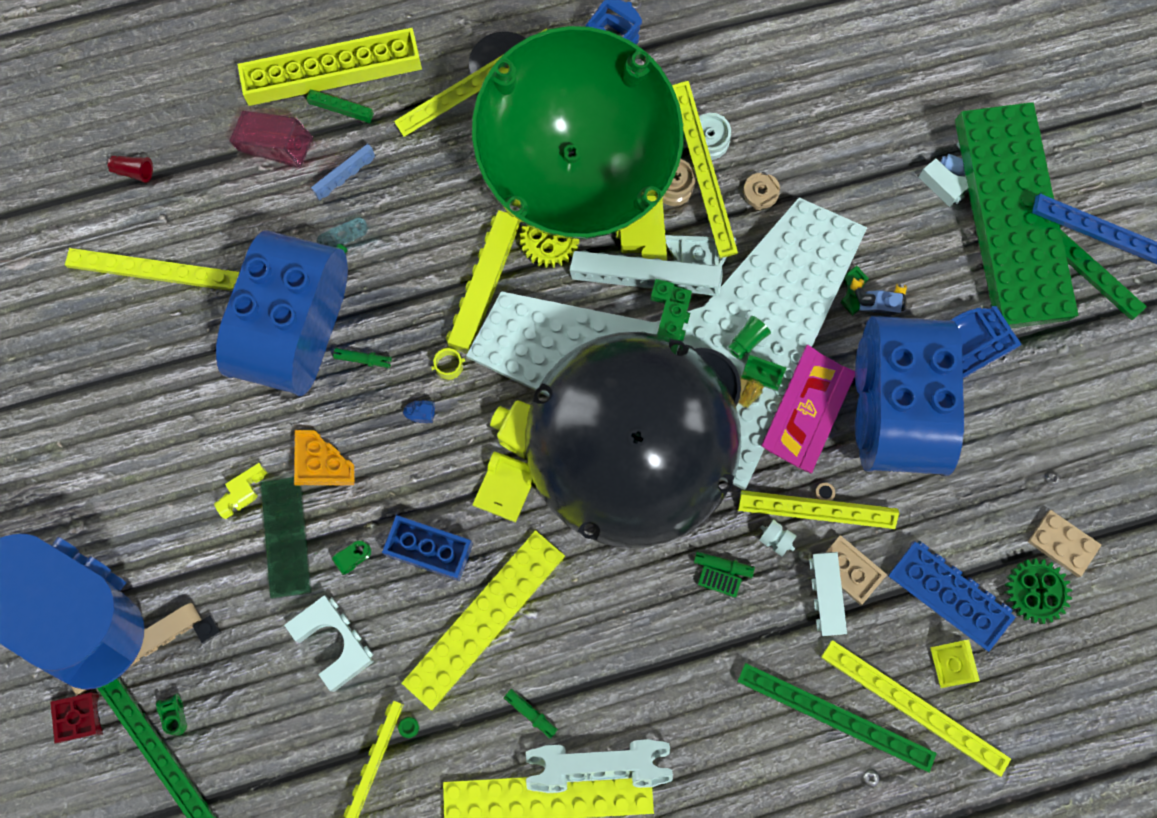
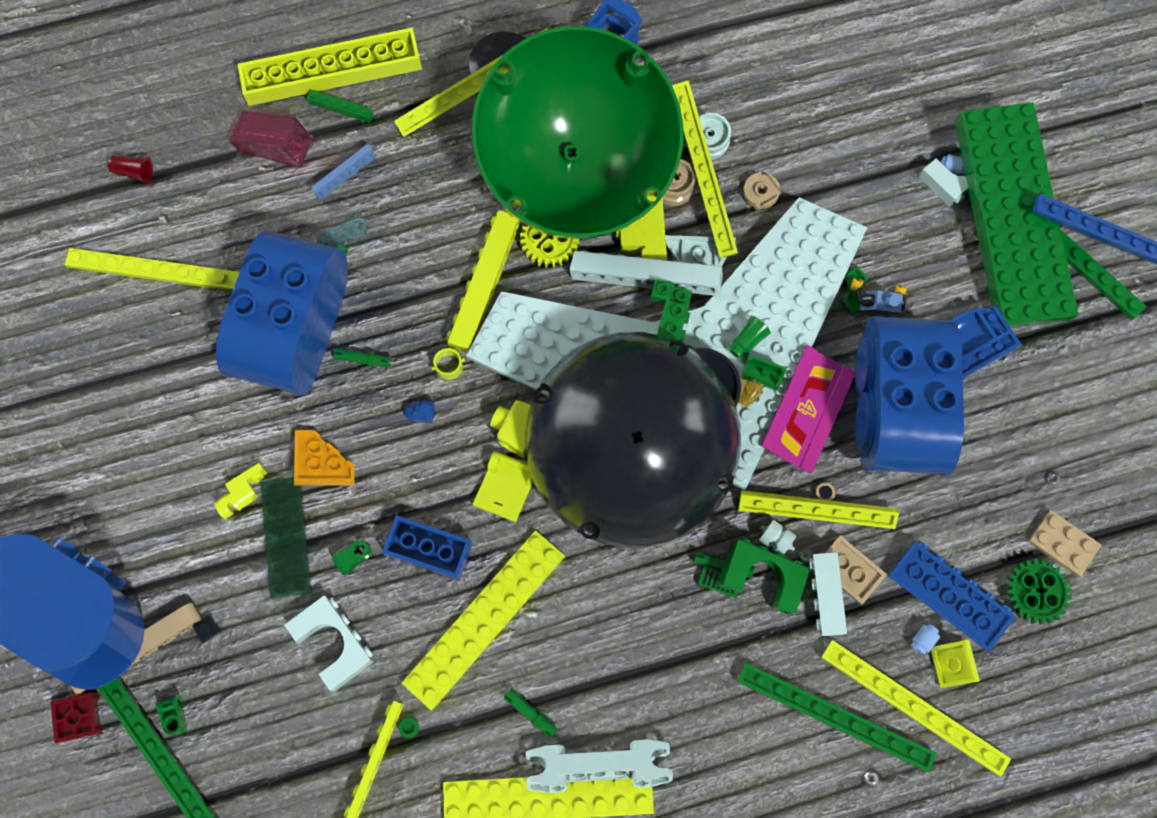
none -> green arch [717,538,810,615]
none -> light blue brick [910,624,940,655]

